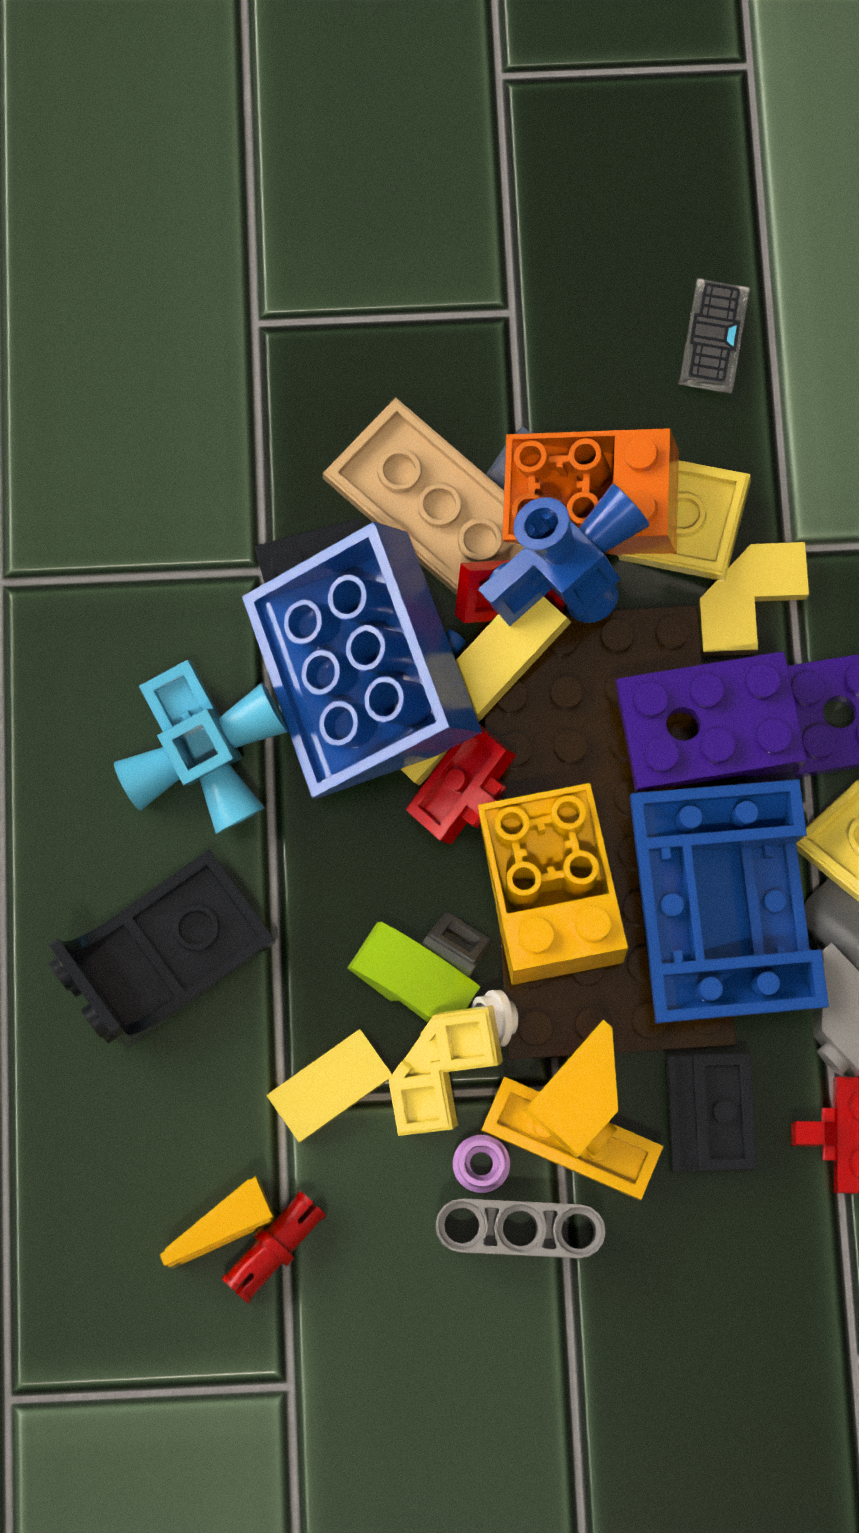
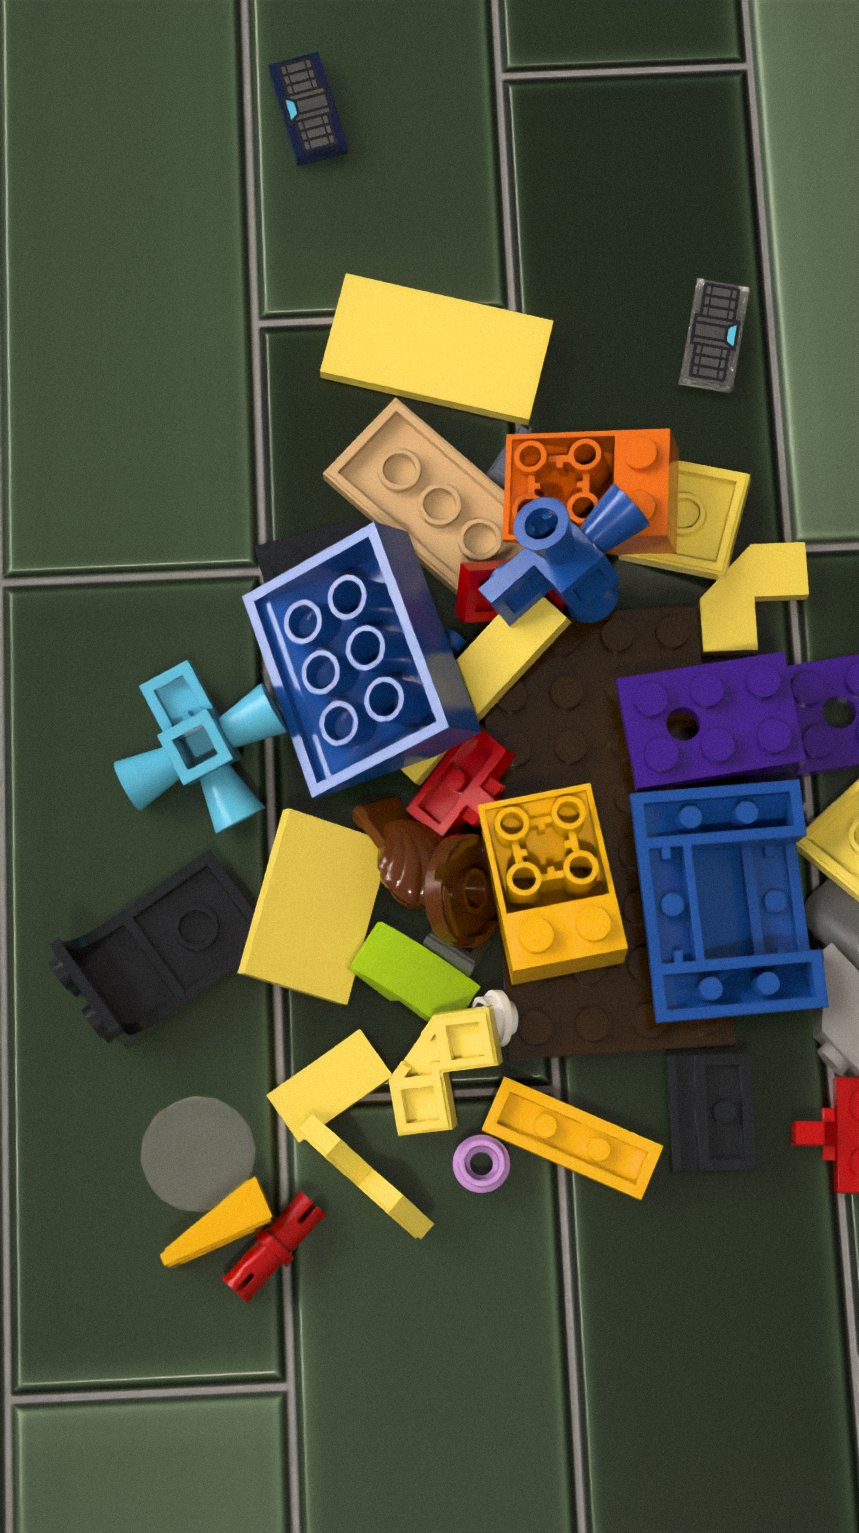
light grey beam [435,1199,606,1259] -> none
yellow slope [524,1020,618,1157] -> none
none -> clear tile [140,1096,256,1212]
none -> light yellow tile [238,809,381,1005]
none -> tile [268,52,347,166]
none -> light yellow tile [299,1114,434,1239]
none -> light yellow tile [320,273,554,426]
none -> reddish brown animal [352,795,446,911]
none -> reddish brown tile [424,834,499,948]

